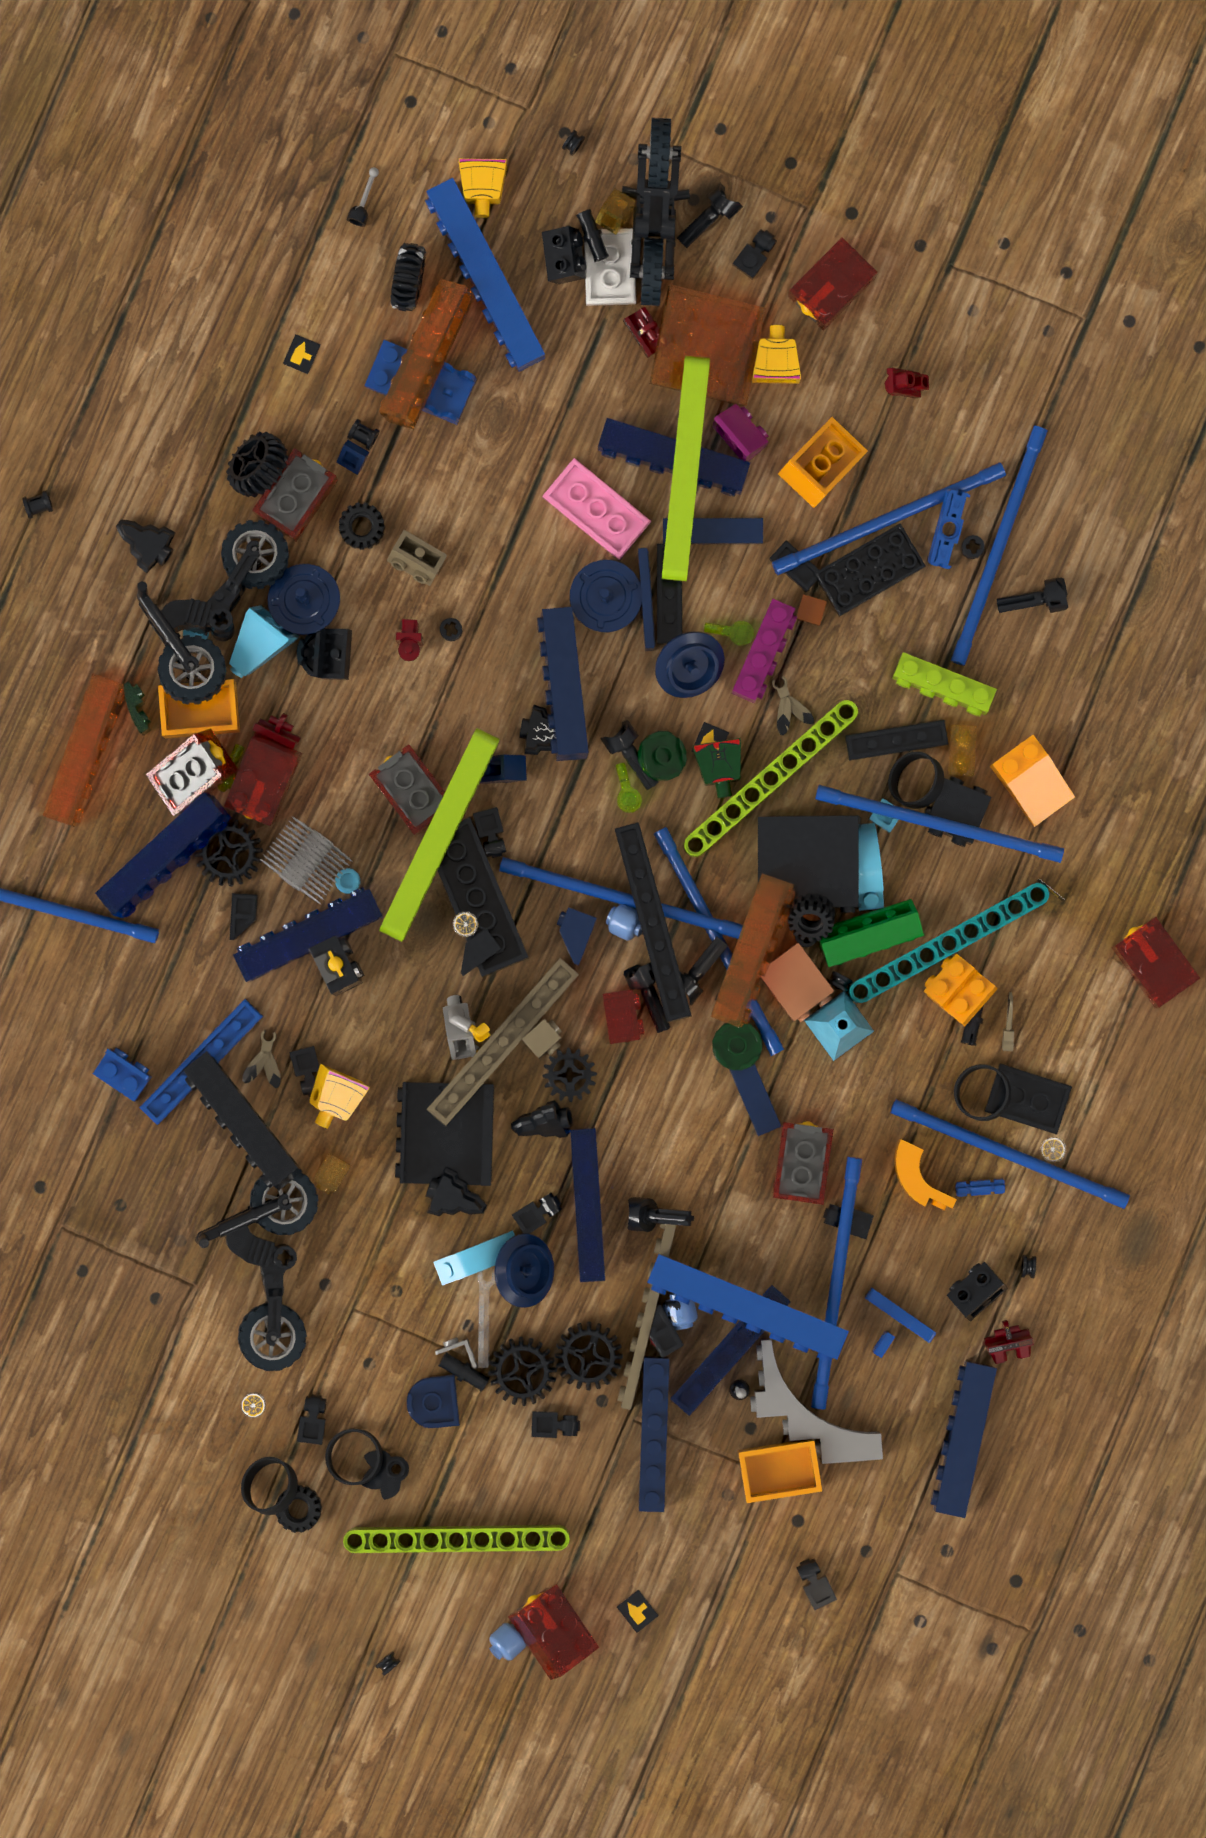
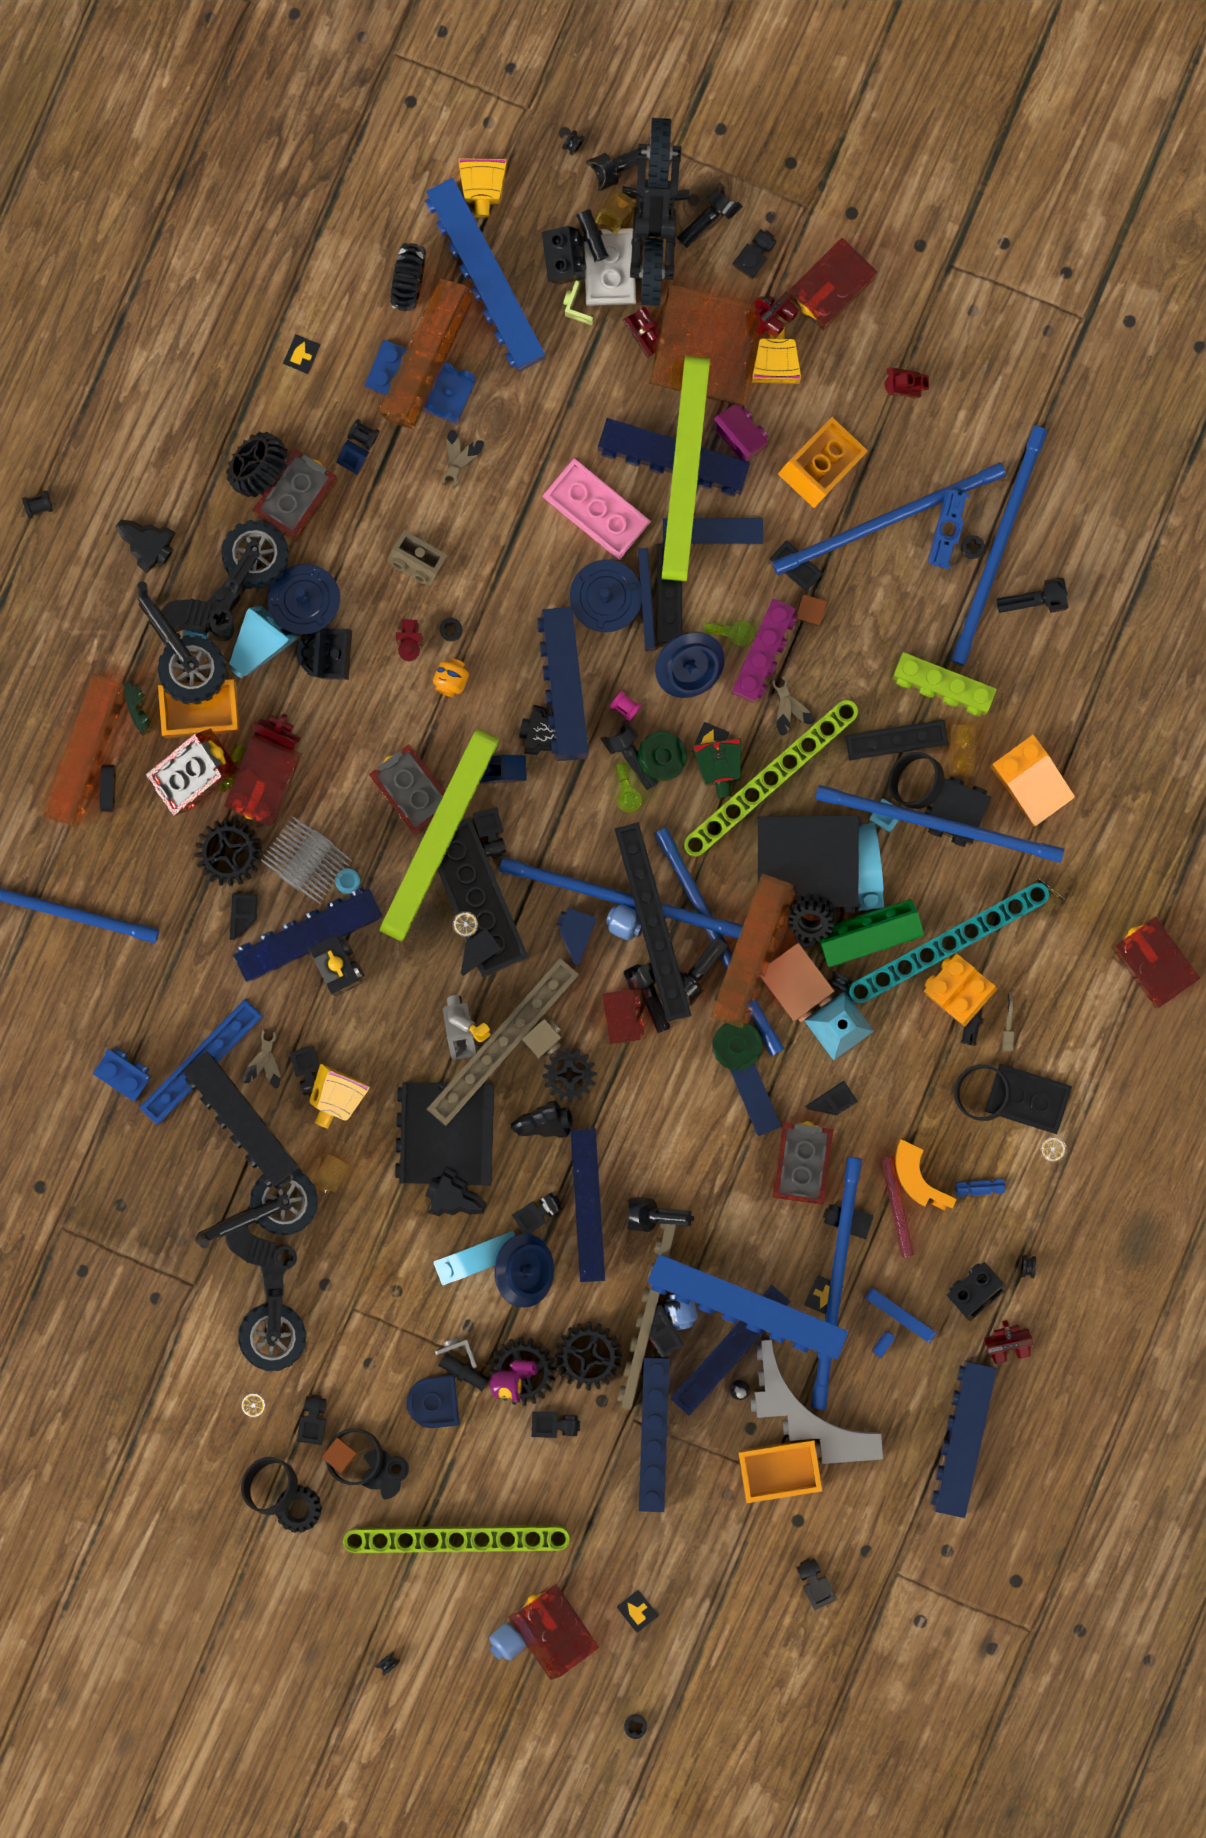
clear blue brick [95,792,232,918] -> none
black tyre [339,502,385,550] -> none
hinge [346,167,379,227] -> none
clear tile [477,1271,496,1368] -> none
black tile [814,523,926,617] -> none
blue piece [890,1099,1130,1209] -> none
none -> black beam [100,764,116,812]
none -> dark orange tile [321,1437,358,1474]
none -> light orange head [432,658,469,698]
none -> dark tan piece [442,430,484,489]
none -> magenta piece [490,1360,537,1402]
none -> yellowish green bracket [563,280,593,325]
none -> black piece [586,143,650,192]
none -> dark pink bush [609,690,642,722]
none -> black bush [624,1714,647,1739]
none -> dark red hips [754,291,799,338]
none -> black sticker [804,1275,843,1315]
none -> black tile [805,1081,858,1115]
none -> clear pink piece [881,1156,914,1257]

